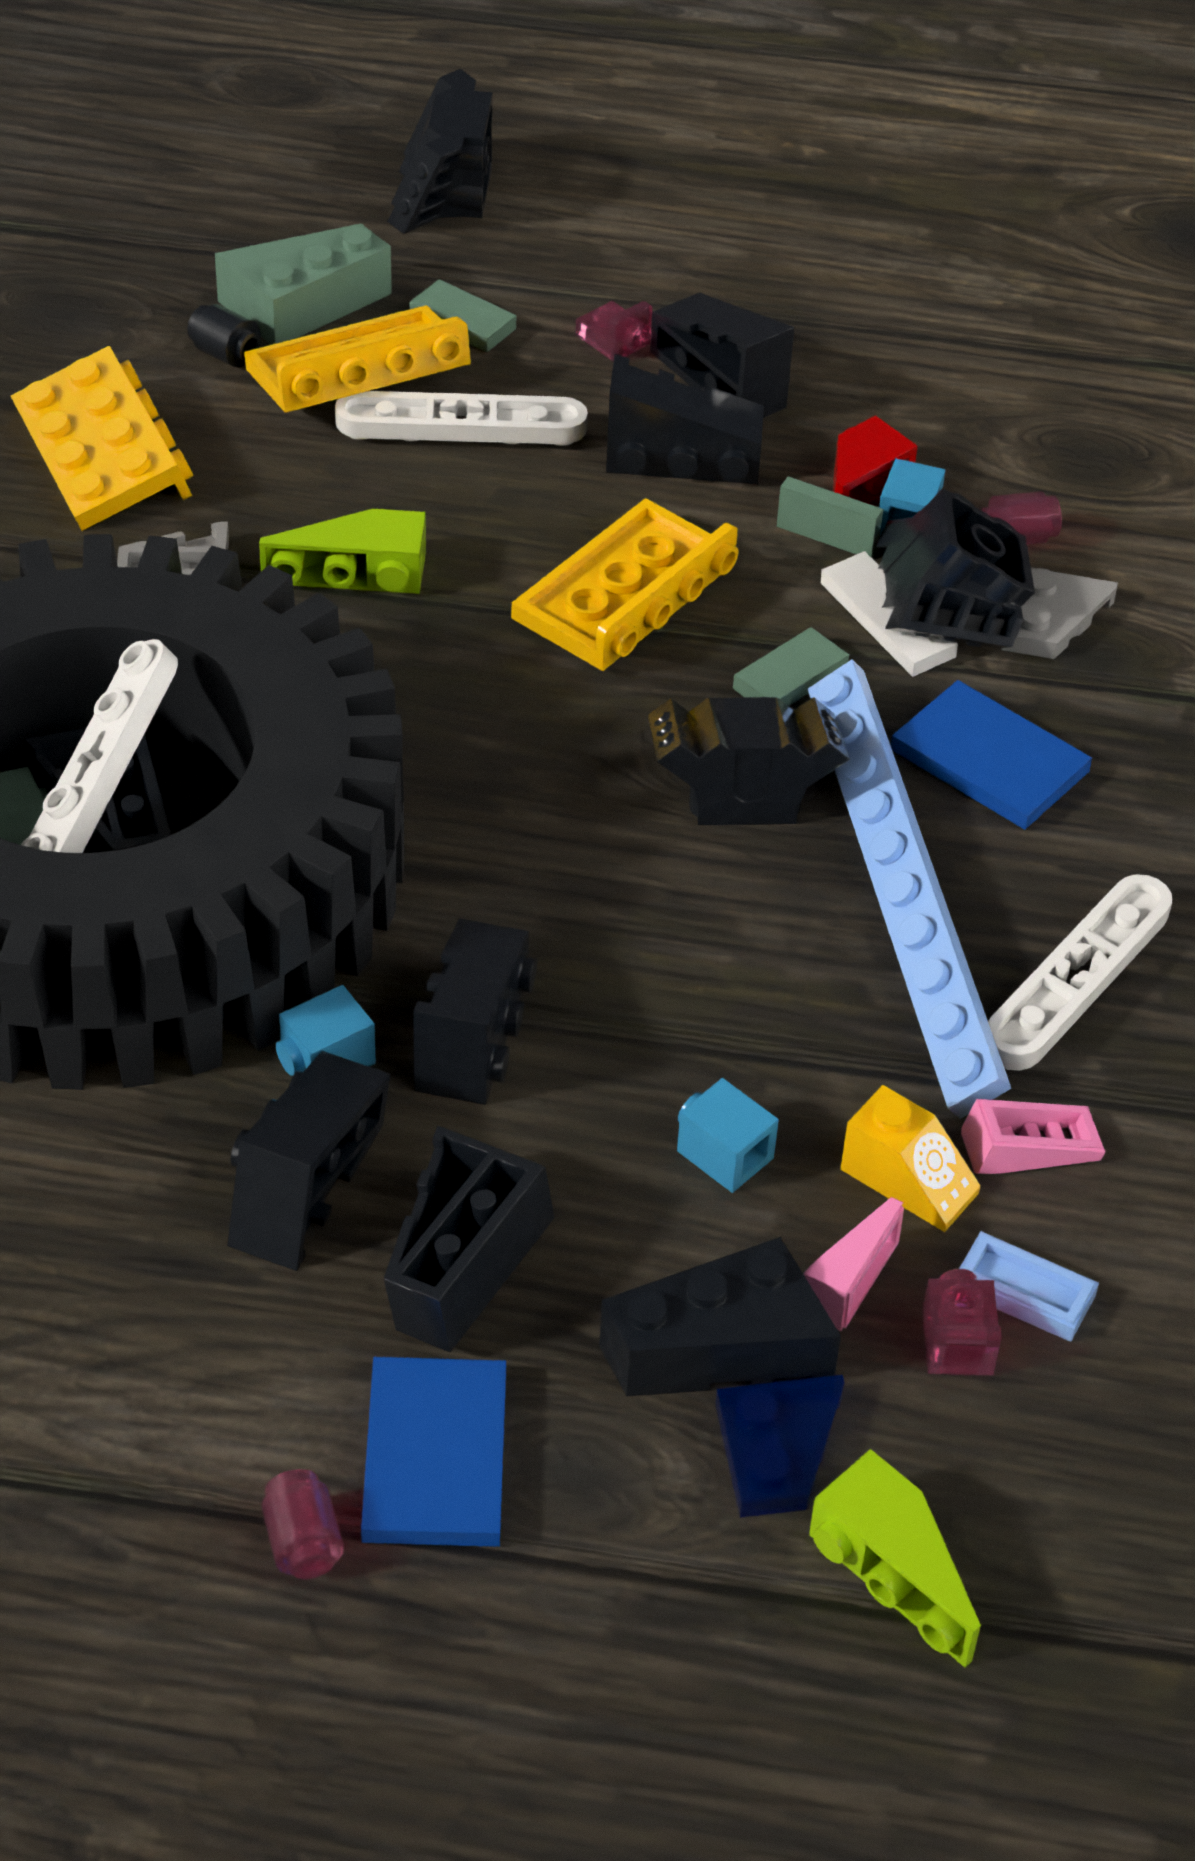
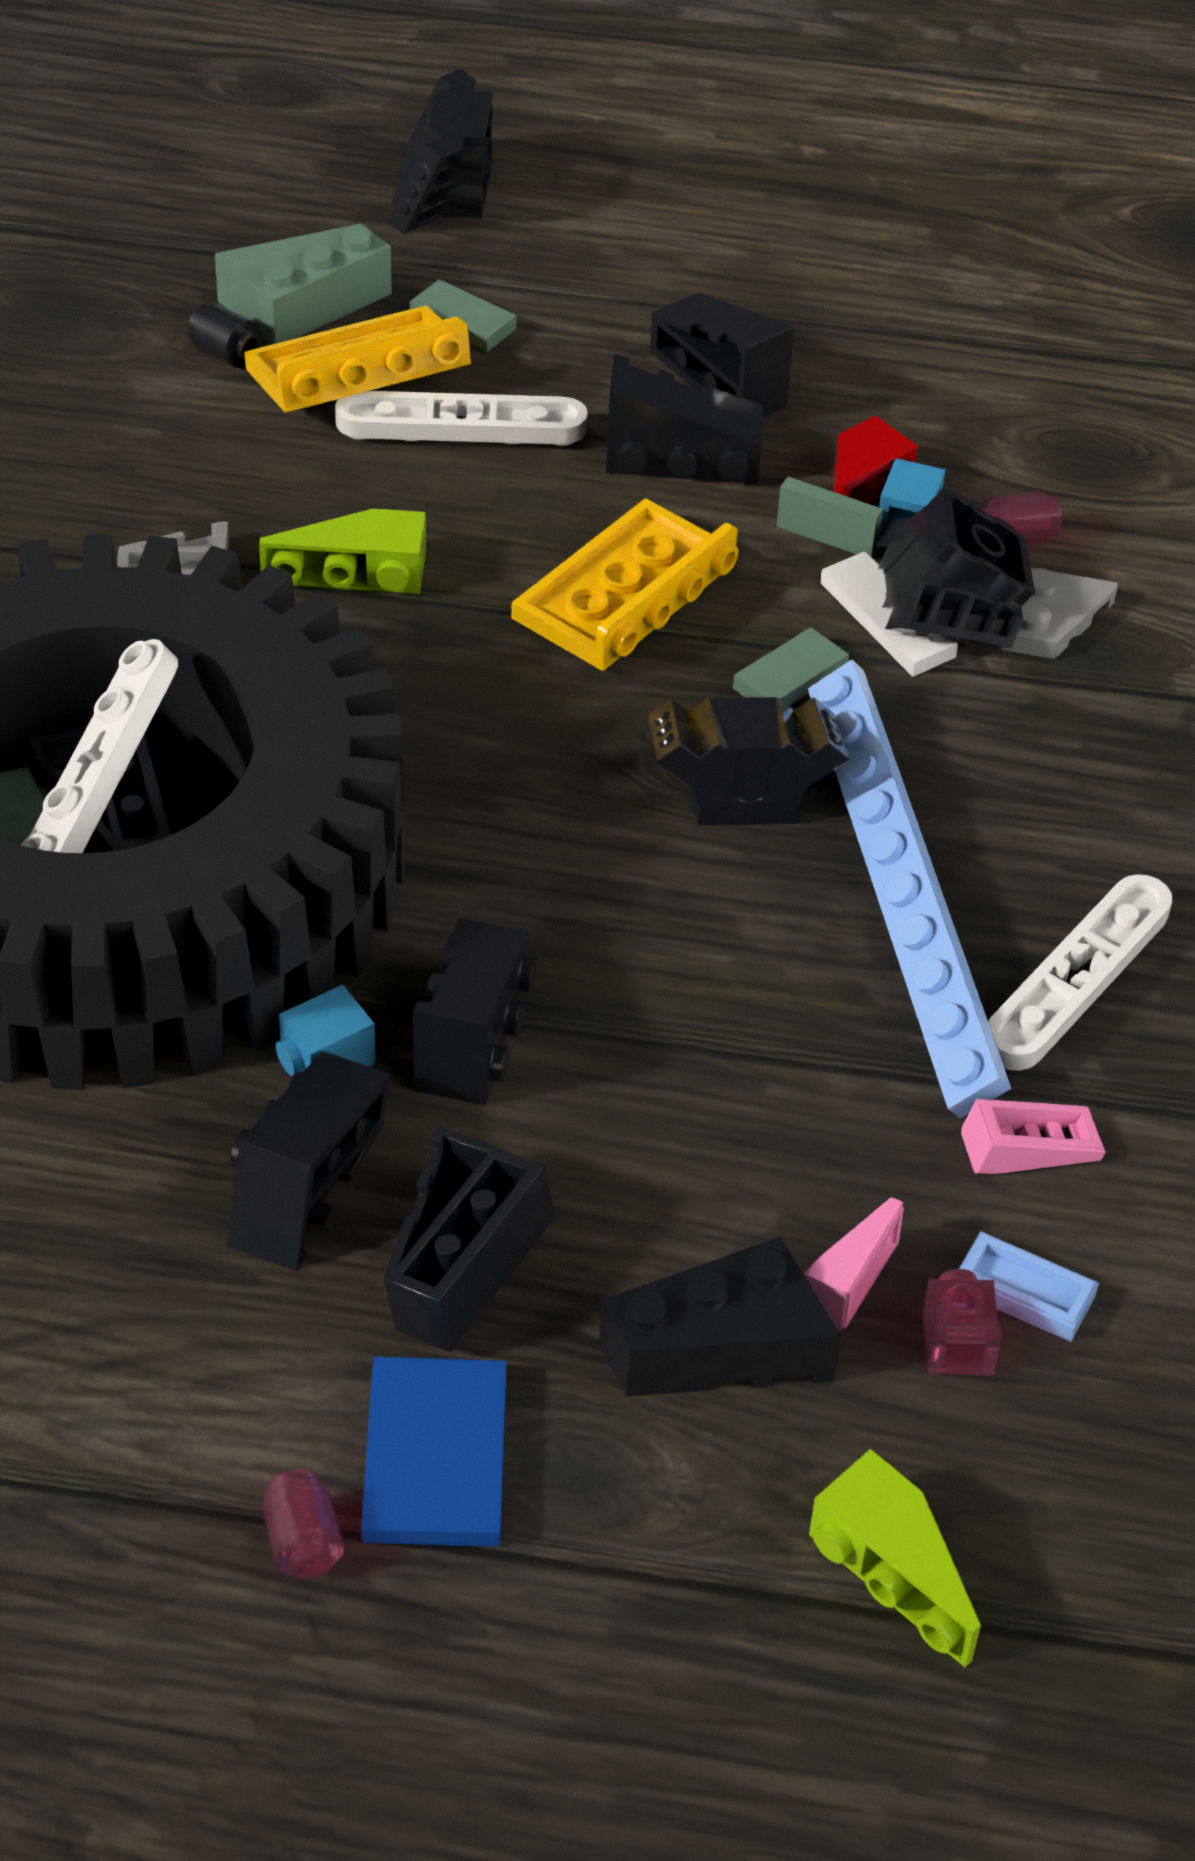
yellow bracket [11,346,194,531] -> none
clear pink bracket [575,301,652,361] -> none
dark azure brick [677,1078,779,1193] -> none
clear blue wing [715,1375,845,1518] -> none
yellow slope [840,1085,980,1232] -> none
blue tile [891,680,1092,830] -> none

